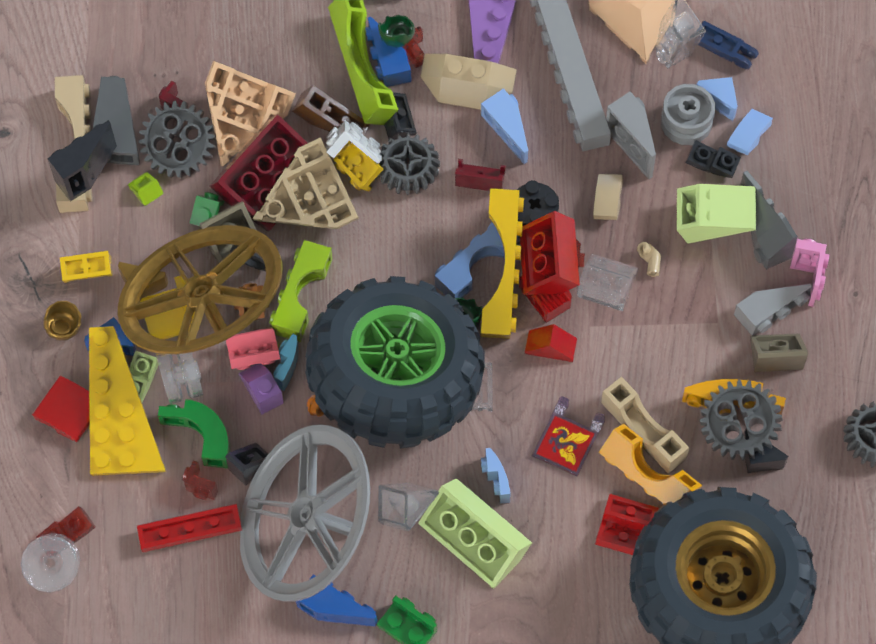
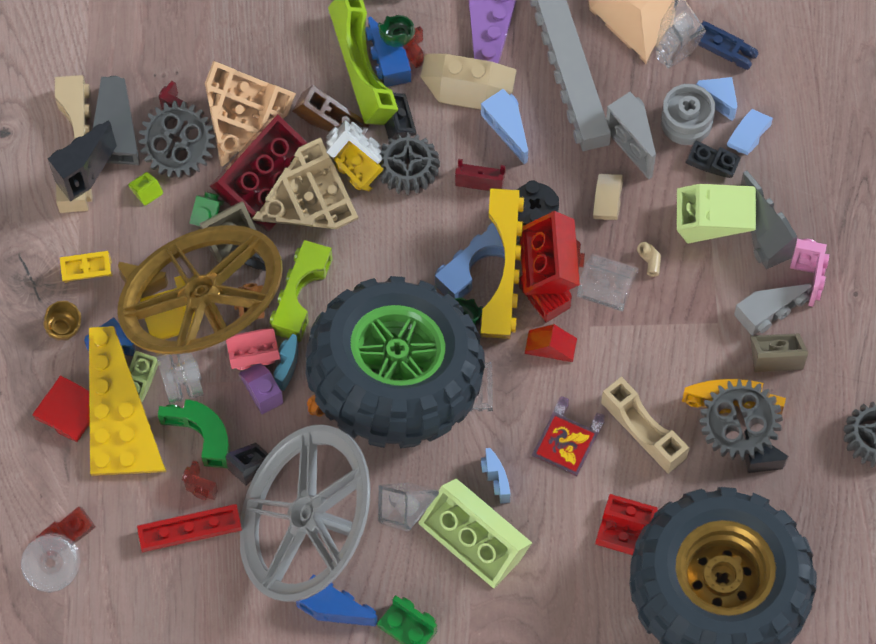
light orange arch [599,424,702,505] -> none

